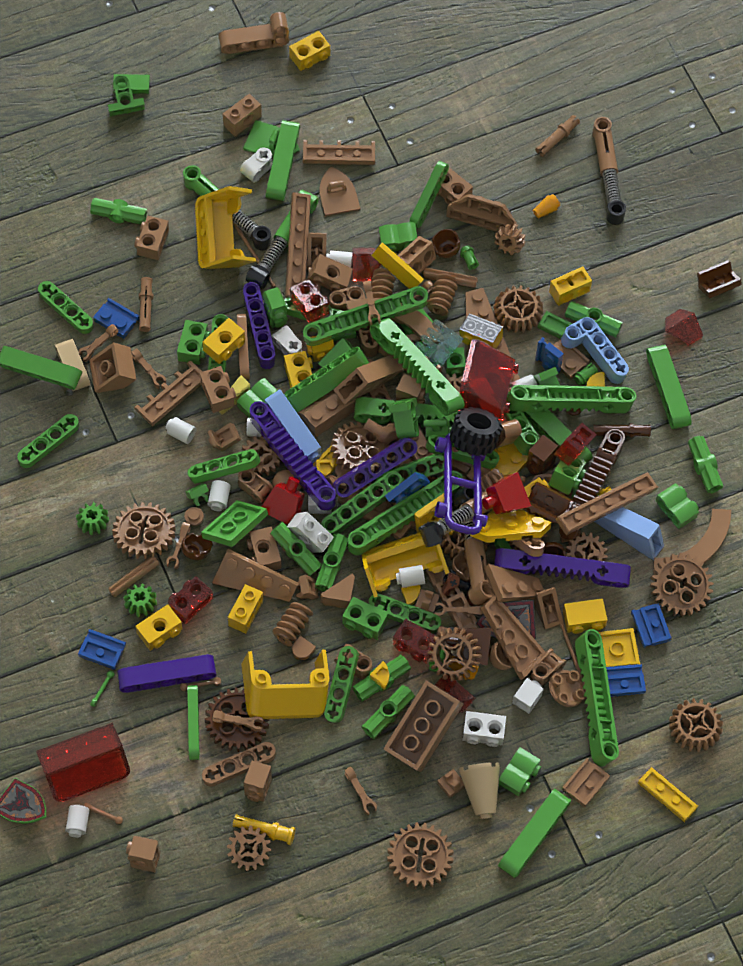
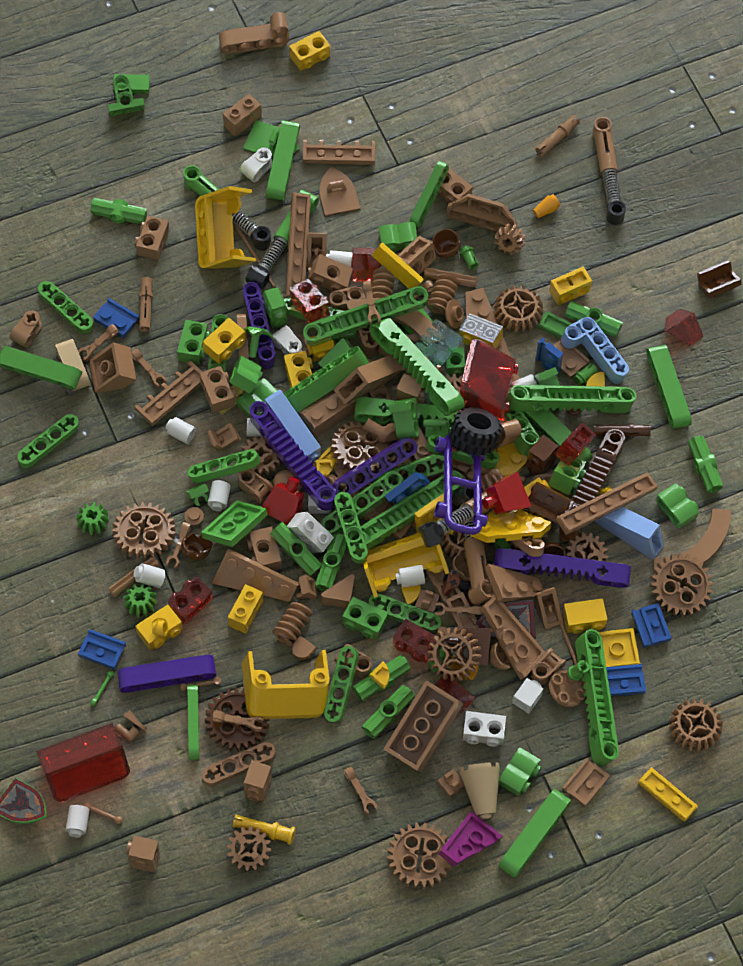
none -> medium nougat piece [10,310,42,348]
none -> medium nougat piece [112,709,148,741]
none -> white brick [134,563,165,588]
none -> yellow plate [152,618,168,638]
none -> bright green brick [230,355,262,394]
none -> bright green plant [243,327,274,357]
none -> bright green beam [334,492,368,563]
none -> magenta wing [438,811,503,867]
none -> medium nougat piece [445,299,464,329]
none -> bright green pin [568,660,589,681]

